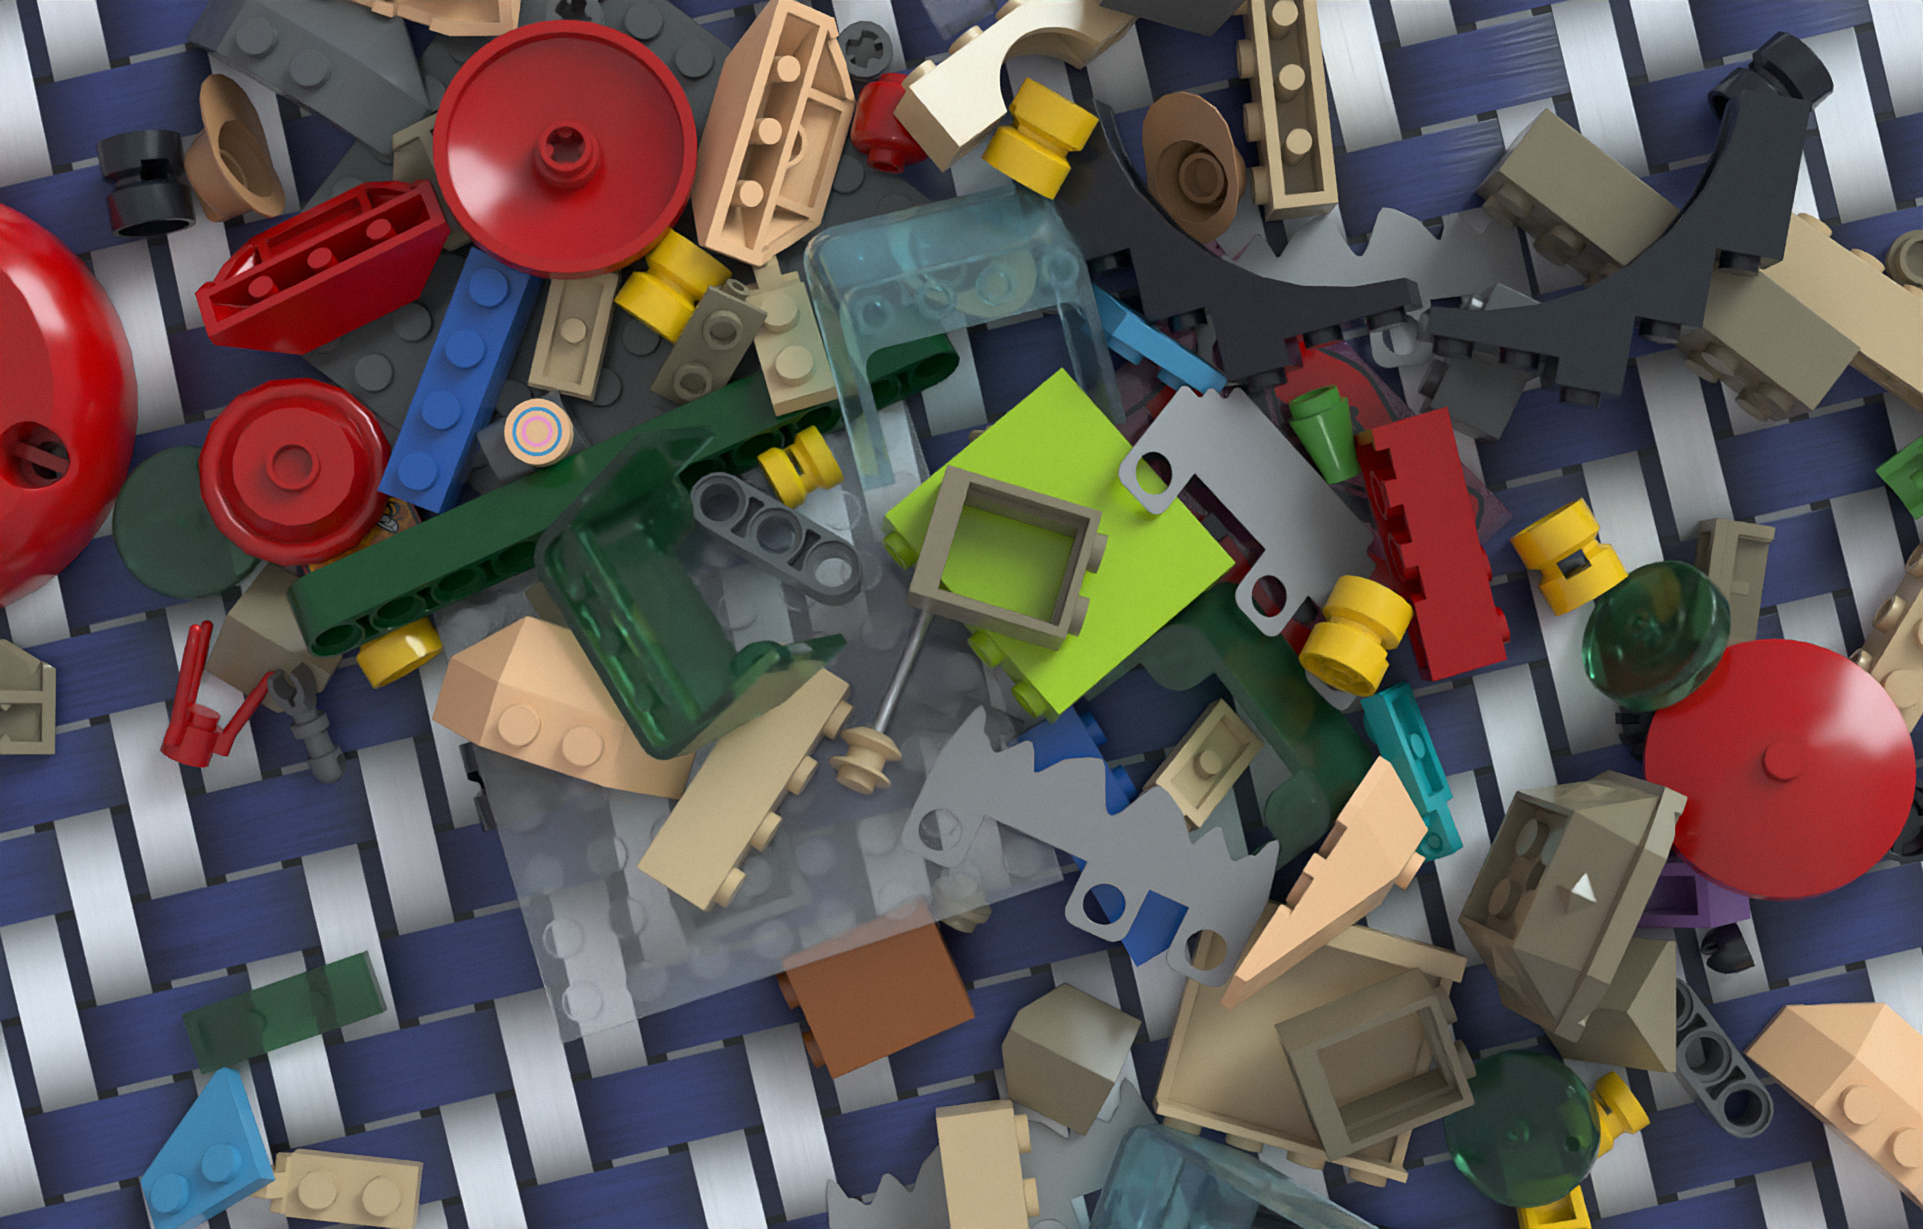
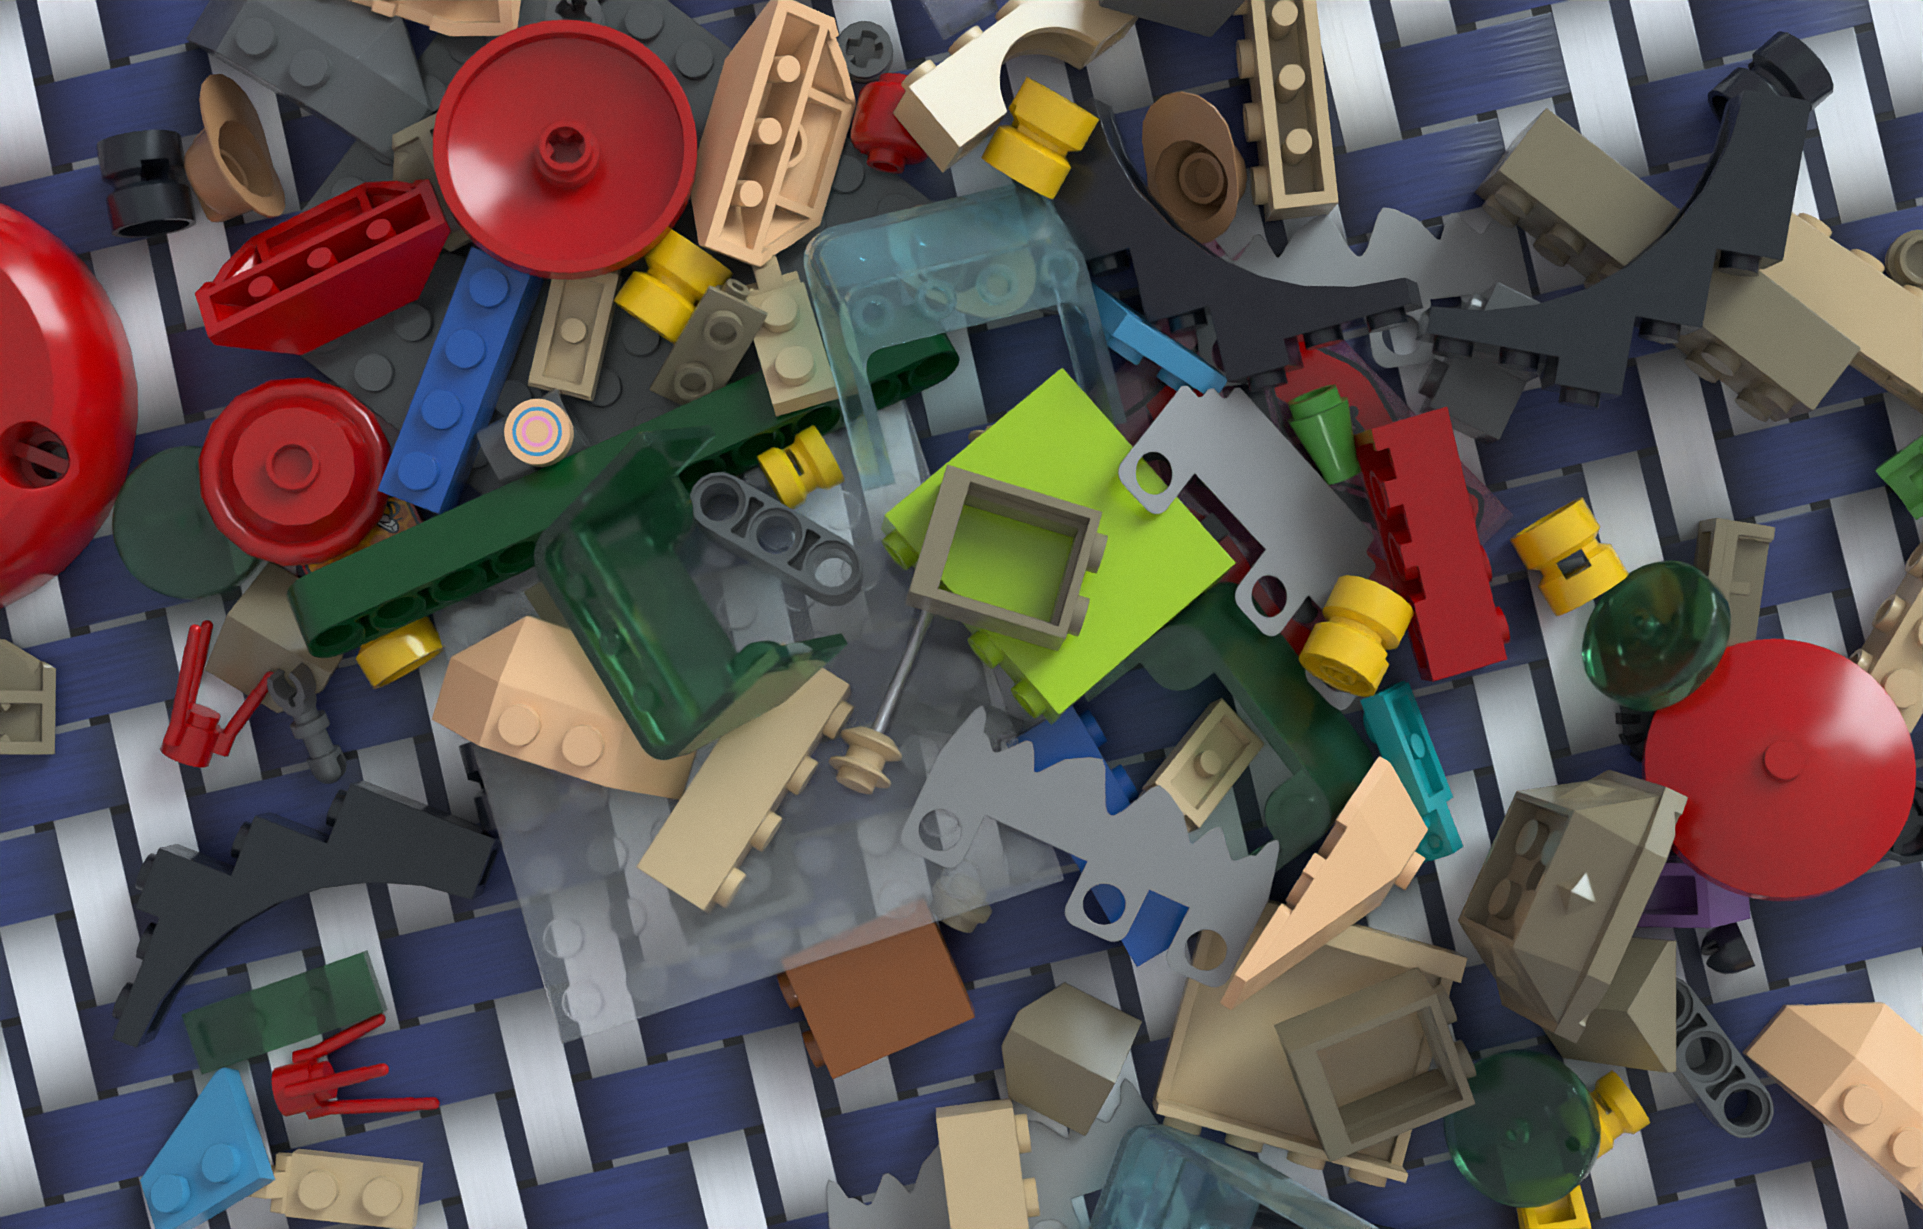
none -> black arch [112,781,505,1048]
none -> red plant [271,1013,440,1120]

